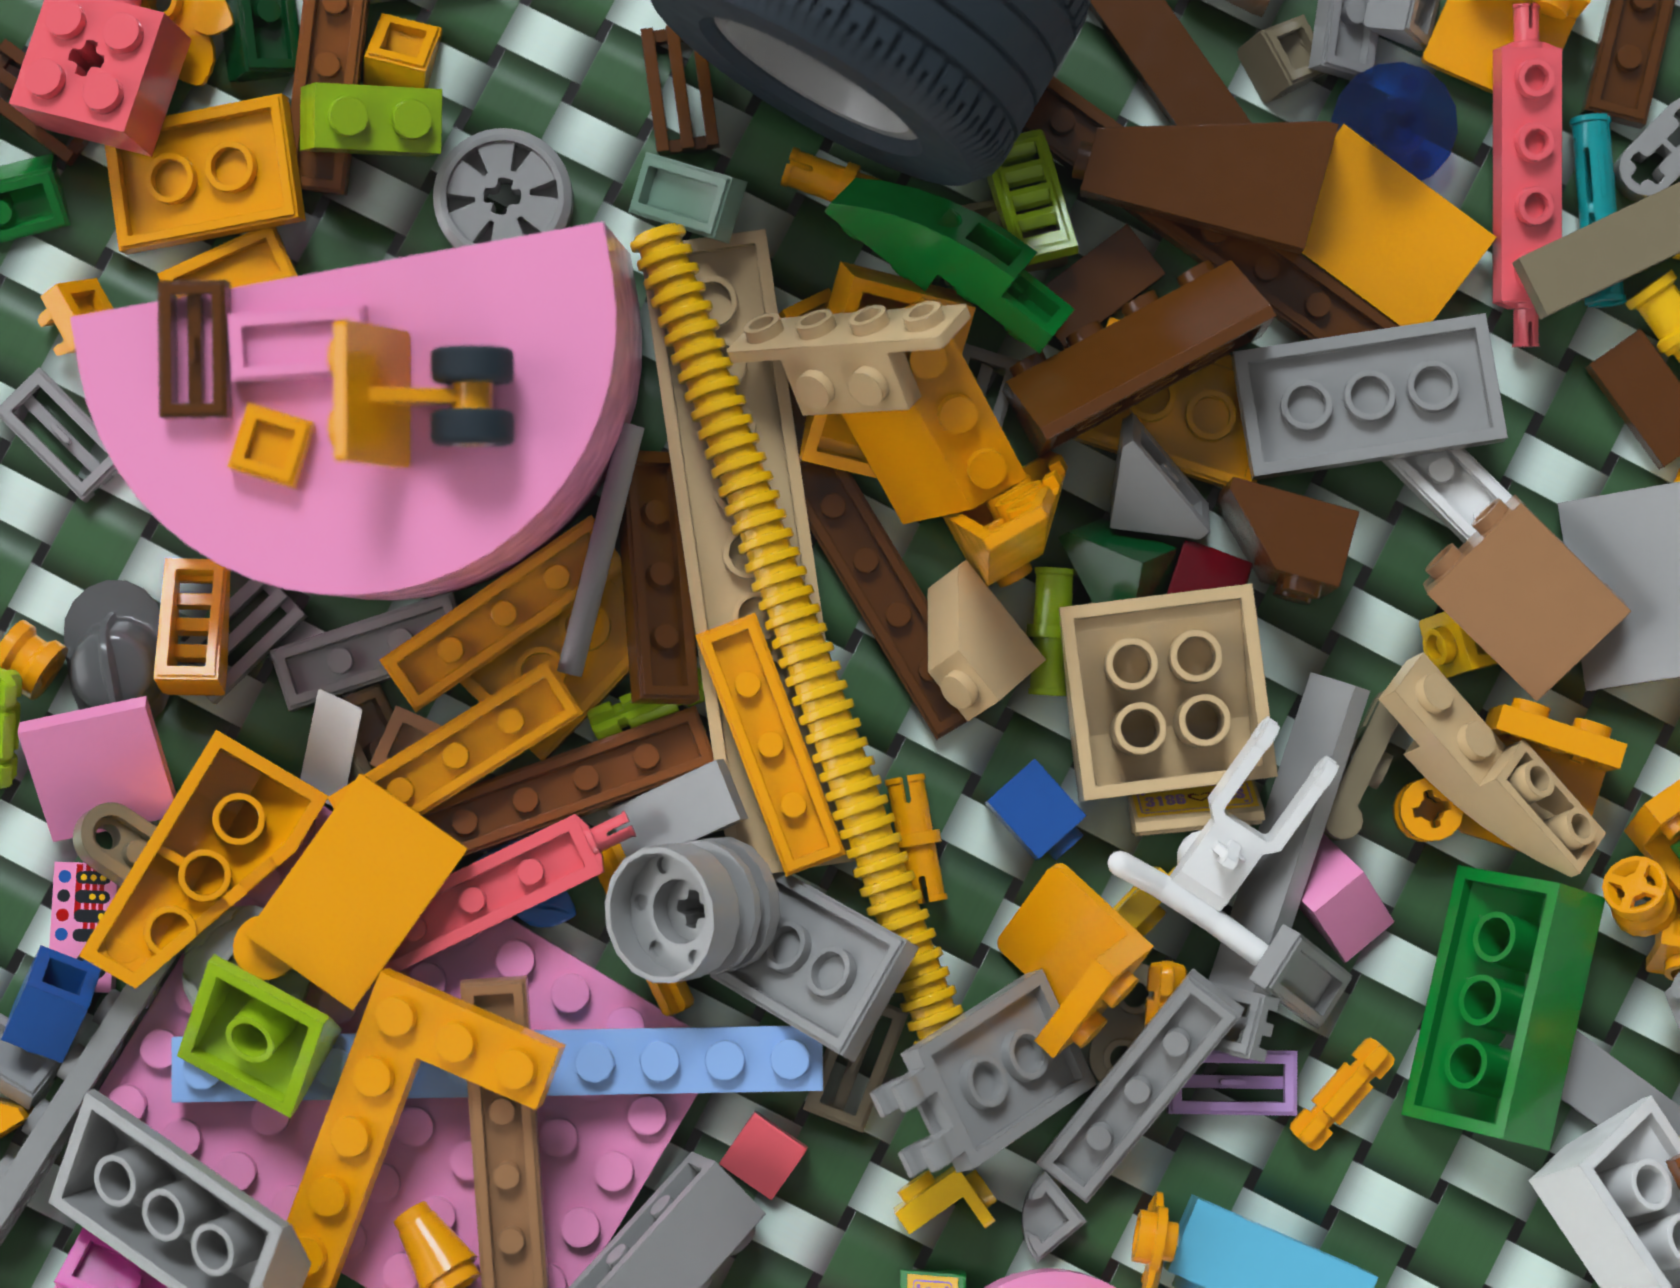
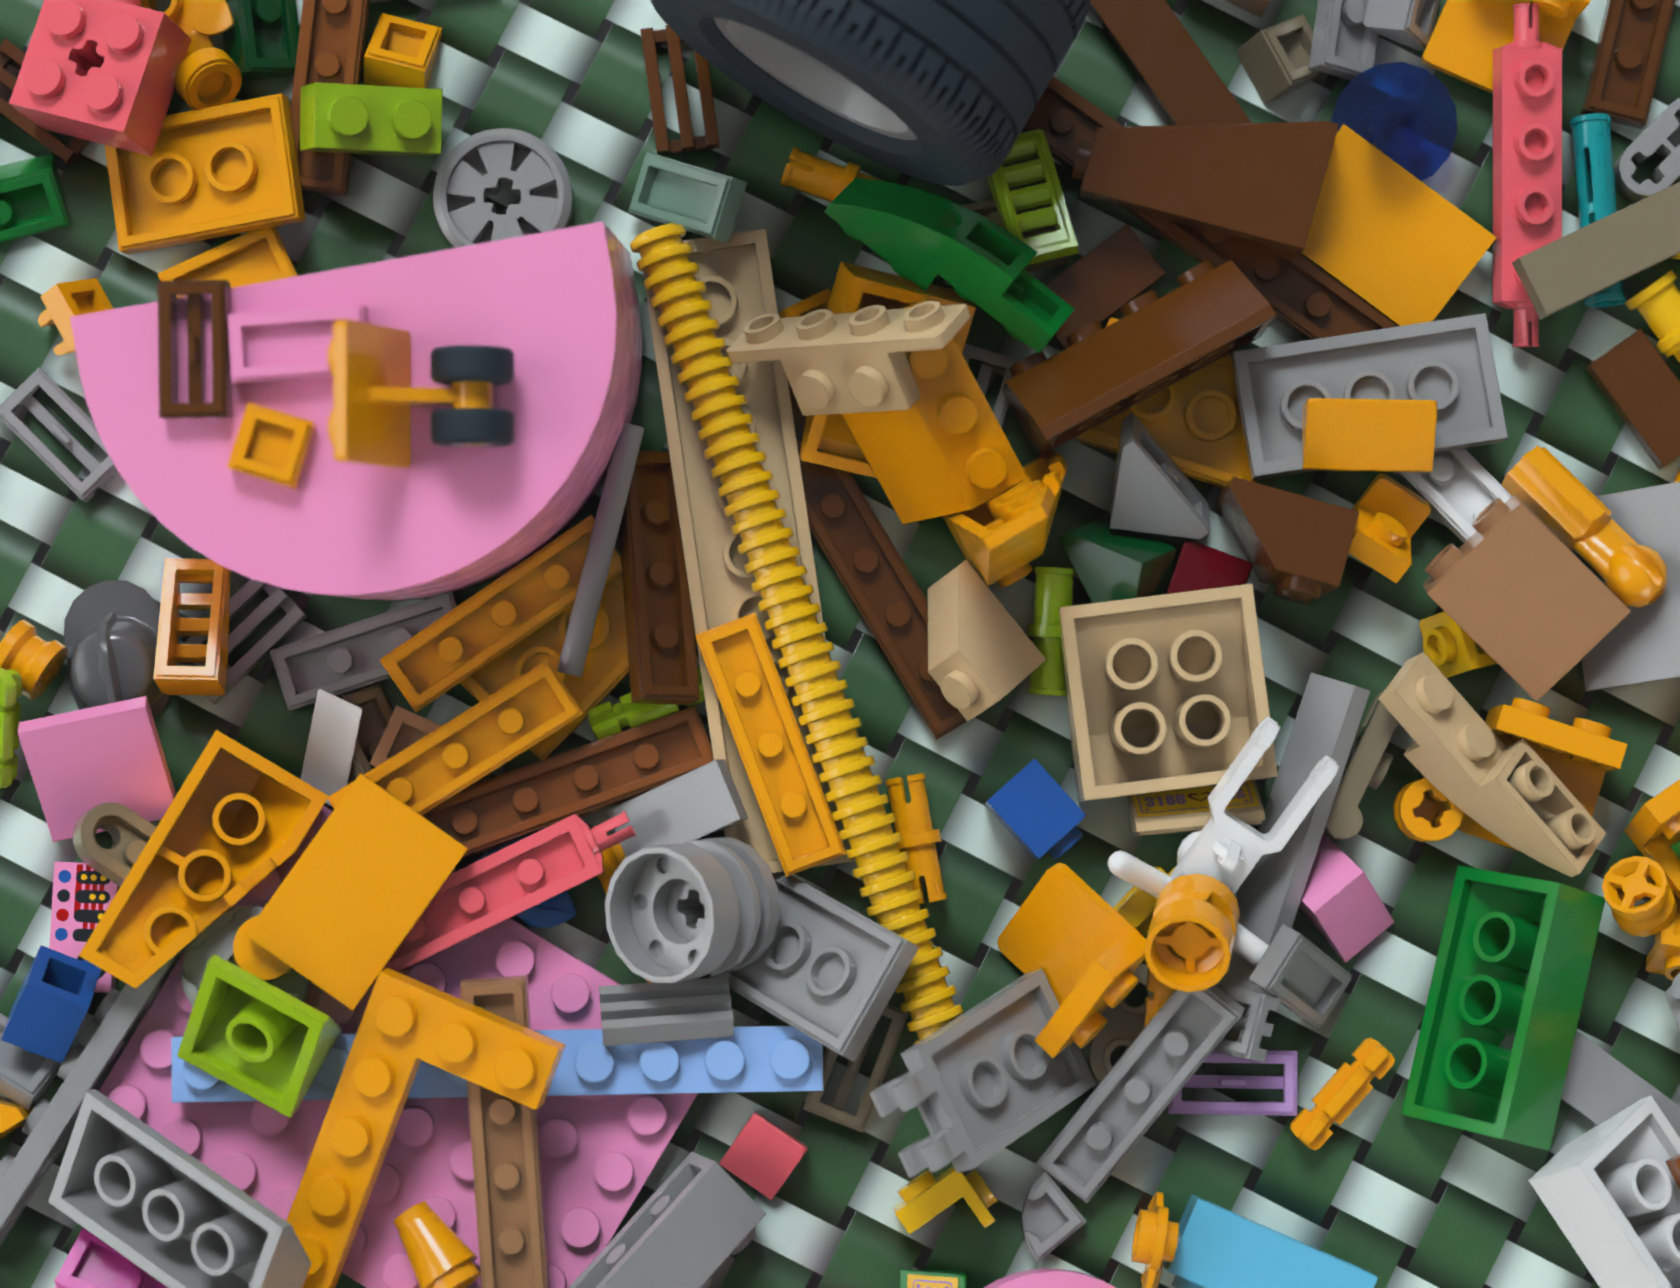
none -> light orange tile [175,47,242,110]
none -> light grey tile [599,977,734,1046]
none -> light orange wheel [1144,874,1240,992]
none -> light orange slope [1302,398,1437,472]
none -> light orange bracket [1349,473,1431,584]
none -> light orange piece [1501,446,1667,608]

